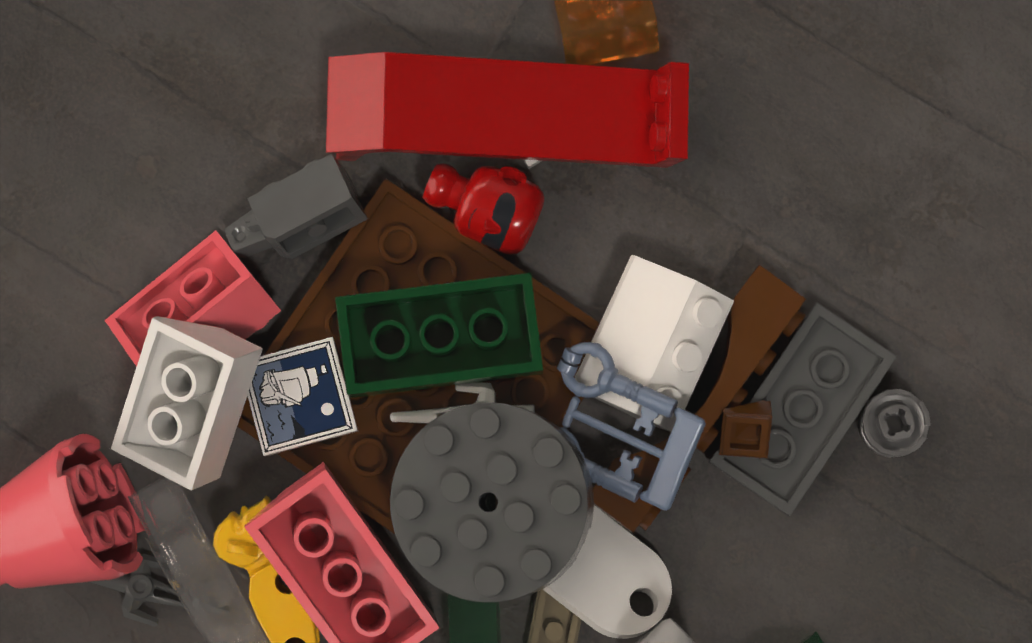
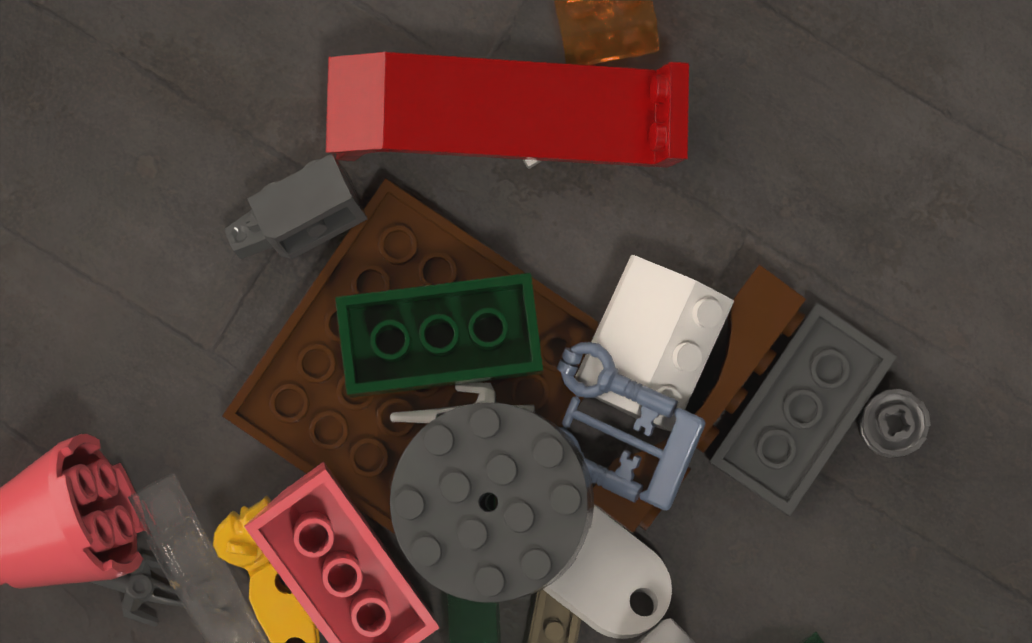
coral slope [105,230,281,367] -> none
white slope [111,316,263,491] -> none
tile [247,337,358,456] -> none
red piece [423,163,545,255] -> none
reddish brown slope [719,400,772,458] -> none

